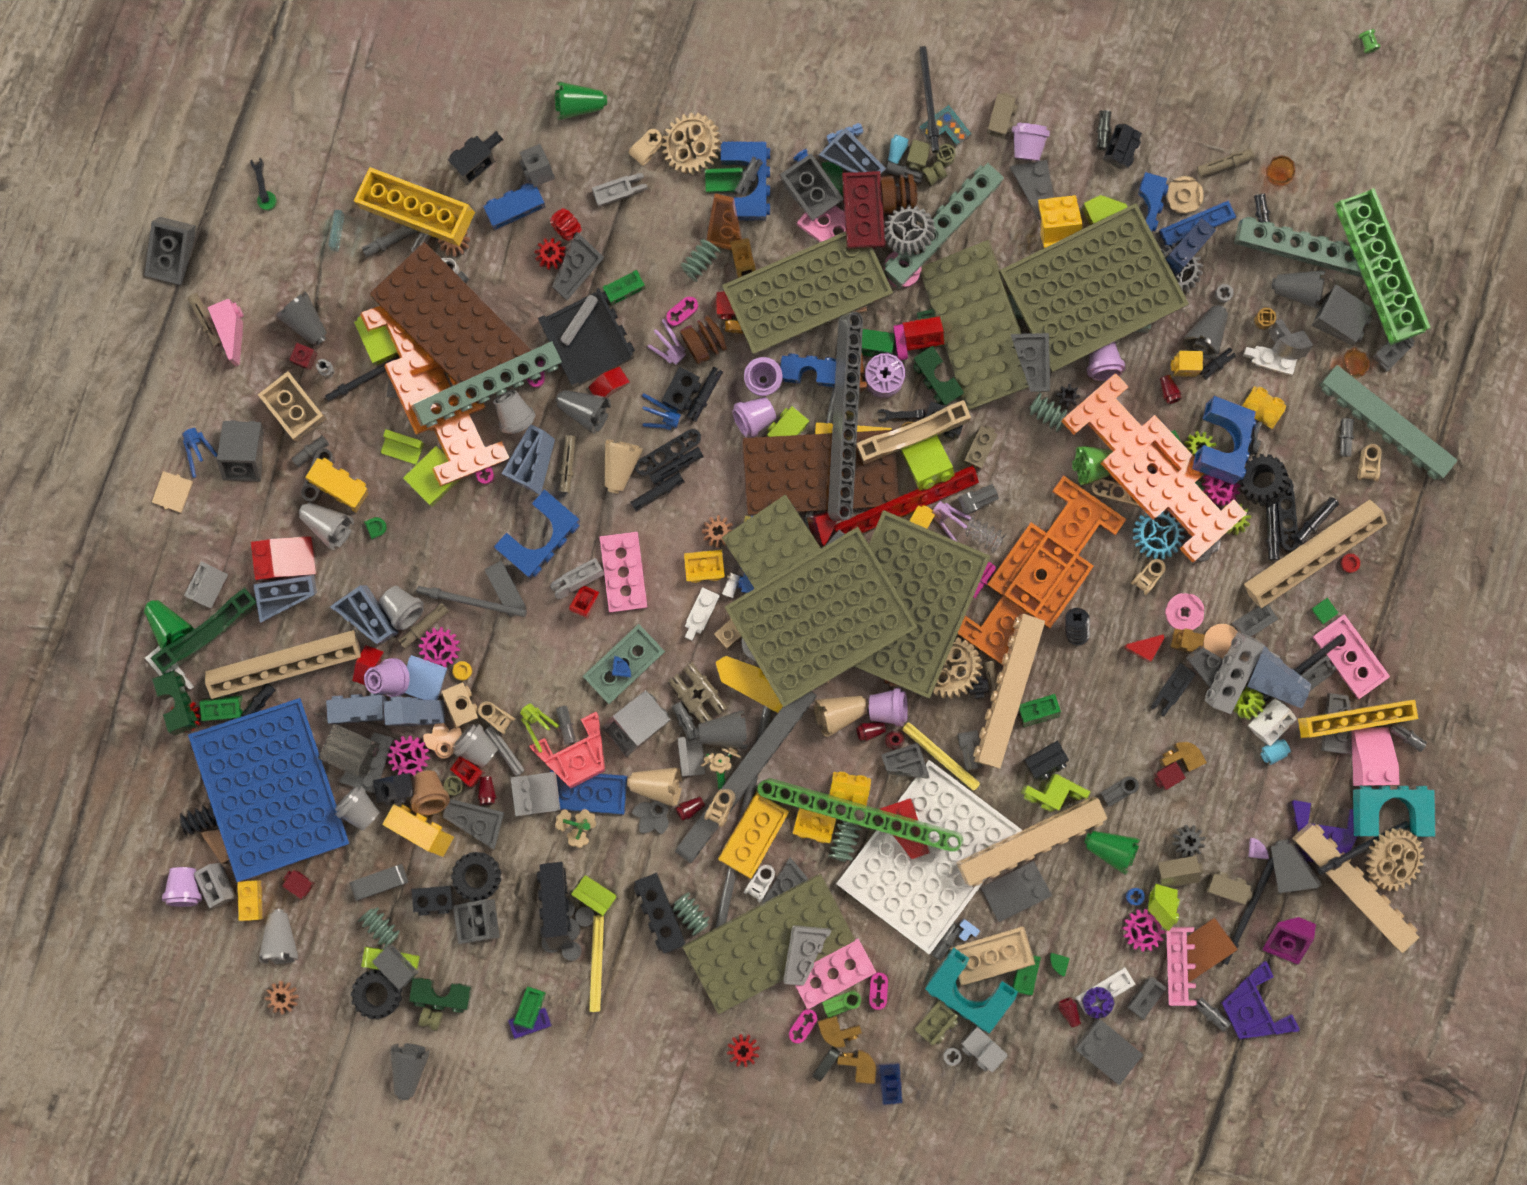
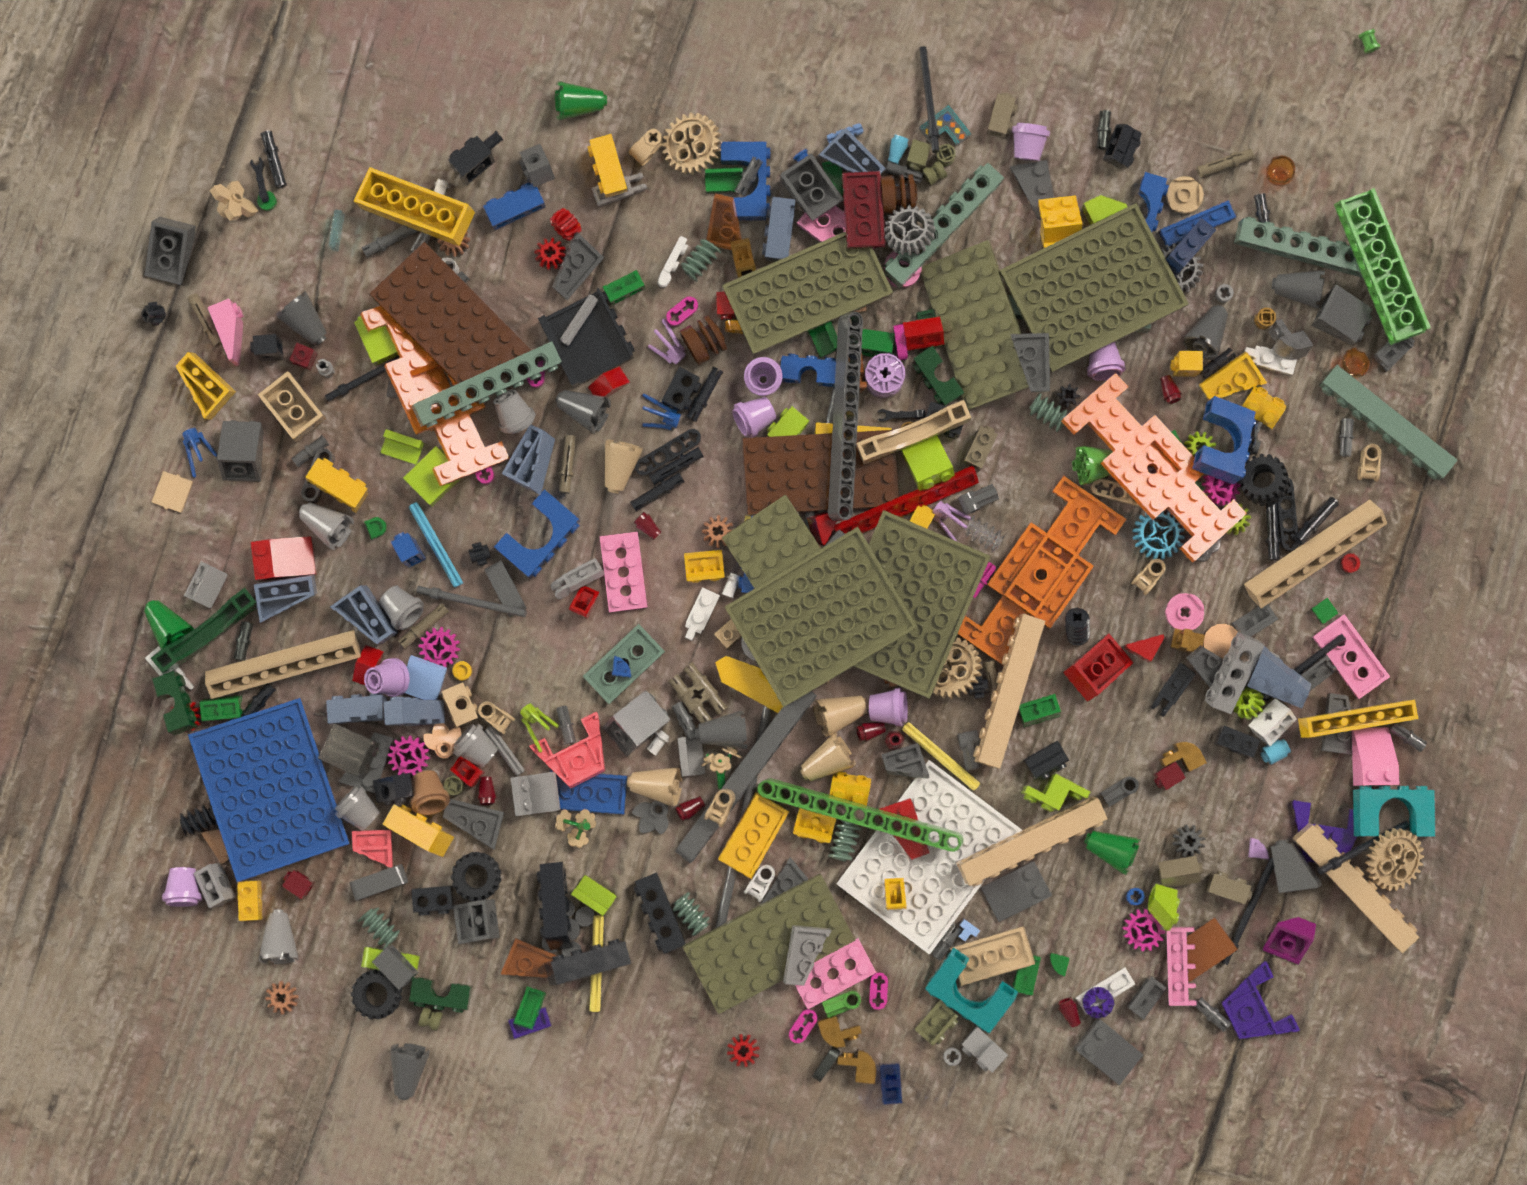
none -> black gear [142,302,166,326]
none -> yellow wedge [176,352,236,420]
none -> tan plant [210,181,258,221]
none -> pearl dark grey pin [233,621,254,661]
none -> black brick [250,334,284,361]
none -> black pin [260,130,287,188]
none -> coral wing [352,829,393,867]
none -> blue brick [391,532,426,568]
none -> medium azure axle [409,502,463,588]
none -> white pin [434,179,449,195]
none -> black gear [468,542,491,566]
none -> dark orange wing [500,938,557,978]
none -> black wedge [544,938,631,985]
none -> yellow wedge [587,134,628,198]
none -> dark red cone [634,512,662,540]
none -> white pin [646,730,669,755]
none -> white hinge [657,236,688,288]
none -> sand blue wedge [762,197,795,262]
none -> tan cone [800,733,856,781]
none -> green panel [809,322,838,357]
none -> yellow slope [884,878,907,910]
none -> red slope [1063,633,1134,702]
none -> yellow wing [1199,352,1267,400]
none -> black brick [1214,726,1260,759]

